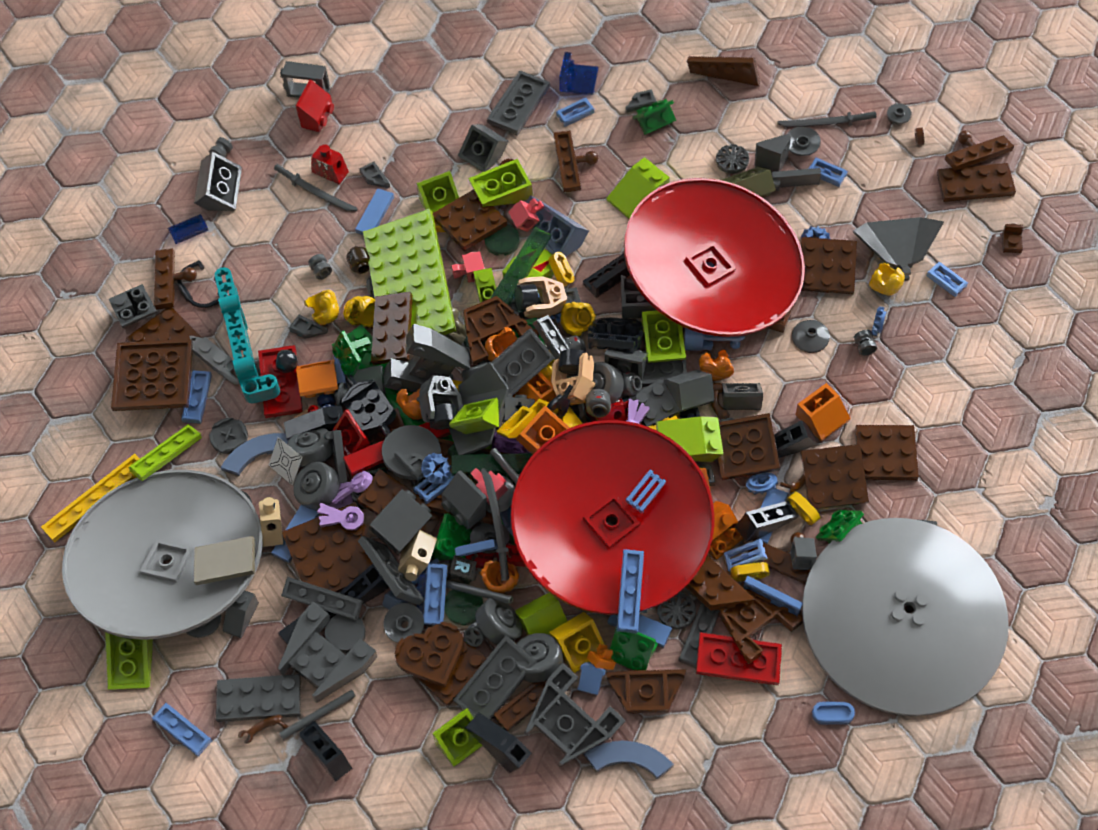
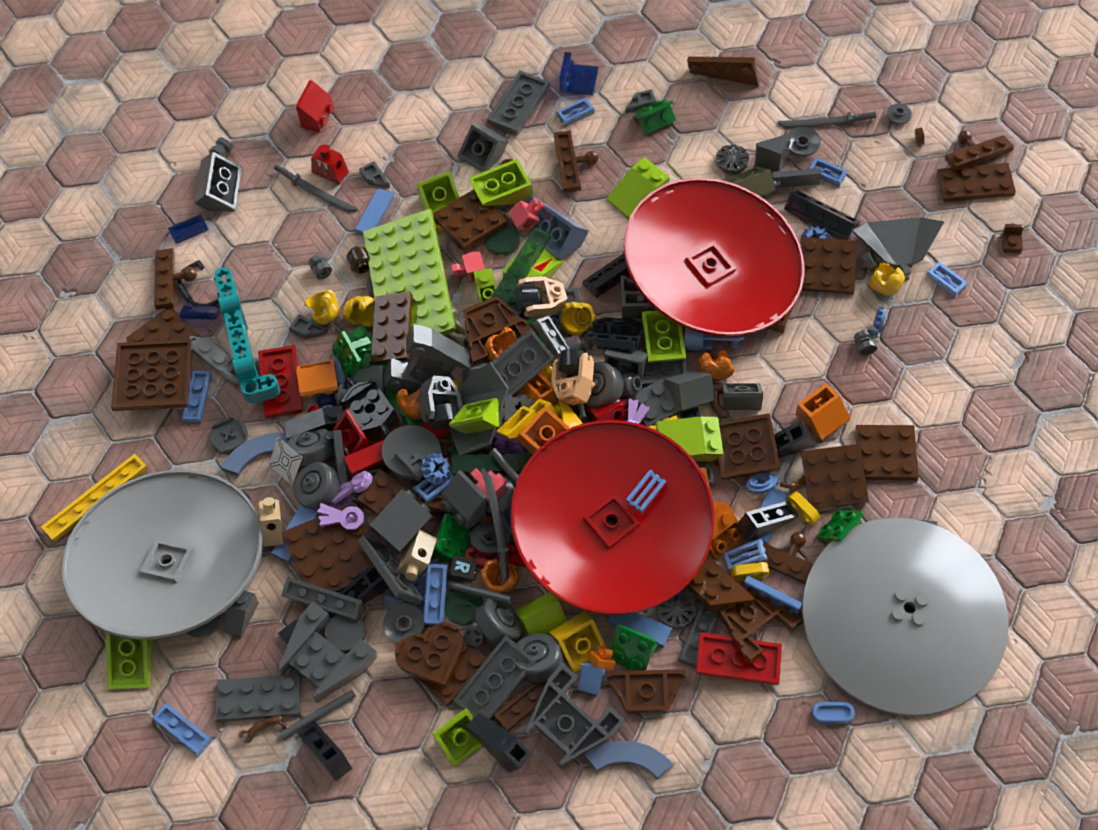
dark grey slope [109,284,157,328] -> none
lime tile [129,424,202,481] -> none
dark tan tile [194,536,255,586] -> none
black piece [276,350,298,373] -> none
dark grey window [280,61,331,98] -> none
medium blue tile [455,539,498,557] -> none
black hand [547,384,574,419] -> none
yellow beam [549,252,574,287] -> none
dark grey head [585,389,611,418] -> none
medium blue tile [617,549,644,633] -> none
dark grey brick [790,537,817,570] -> none
dark grey dish [792,320,830,353] -> none
none -> clear blue tile [179,305,221,320]
none -> black fence [784,190,861,240]
none -> dark grey tile [860,251,879,271]

